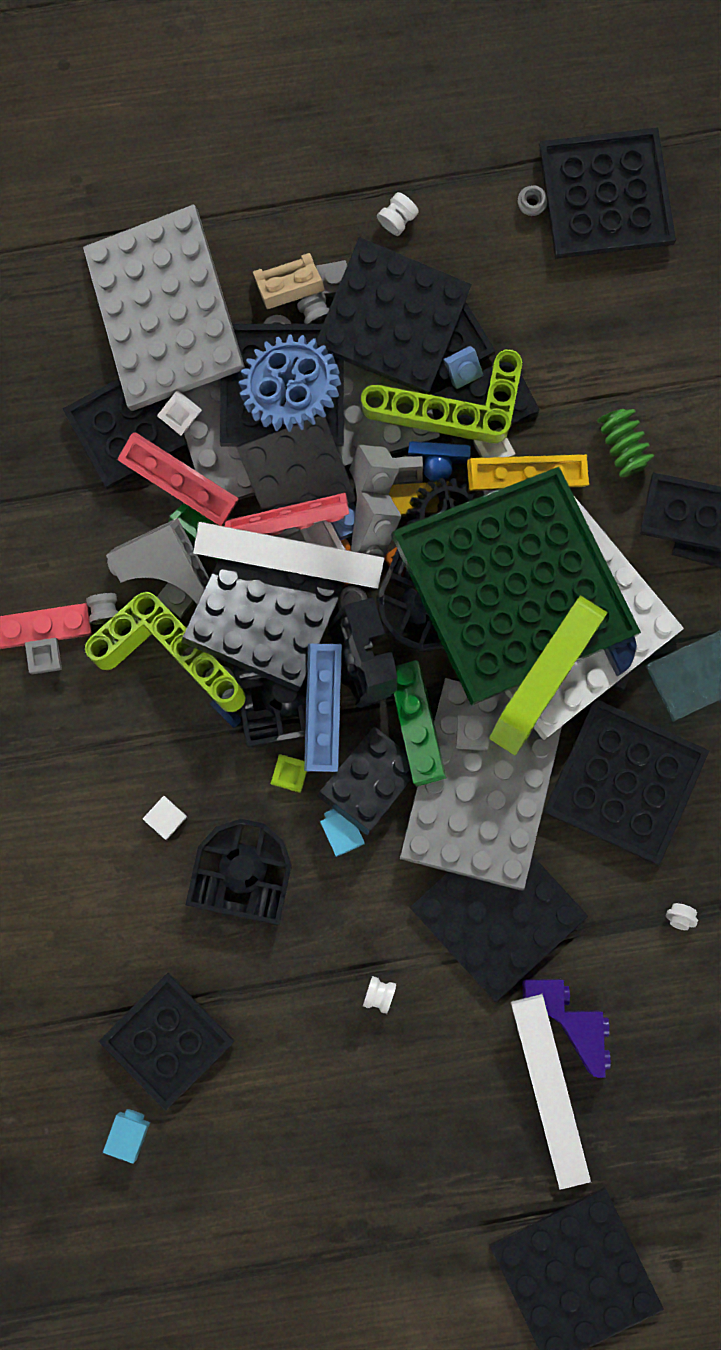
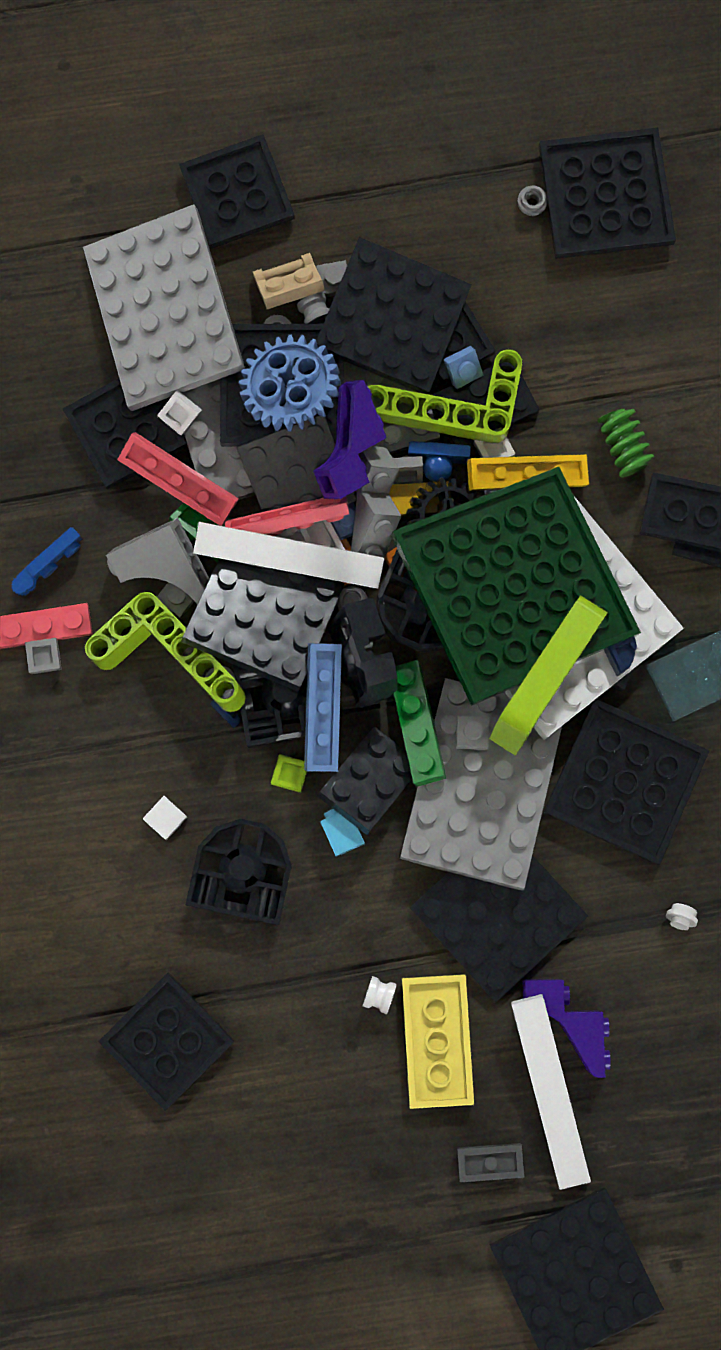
light grey wheel [86,593,118,625] -> none
medium azure brick [103,1109,150,1163] -> none
white wheel [377,192,419,236] -> none
none -> blue hinge [11,527,83,596]
none -> black plate [179,134,295,249]
none -> dark purple arch [313,380,387,499]
none -> light yellow plate [402,974,474,1109]
none -> dark grey plate [457,1143,524,1182]

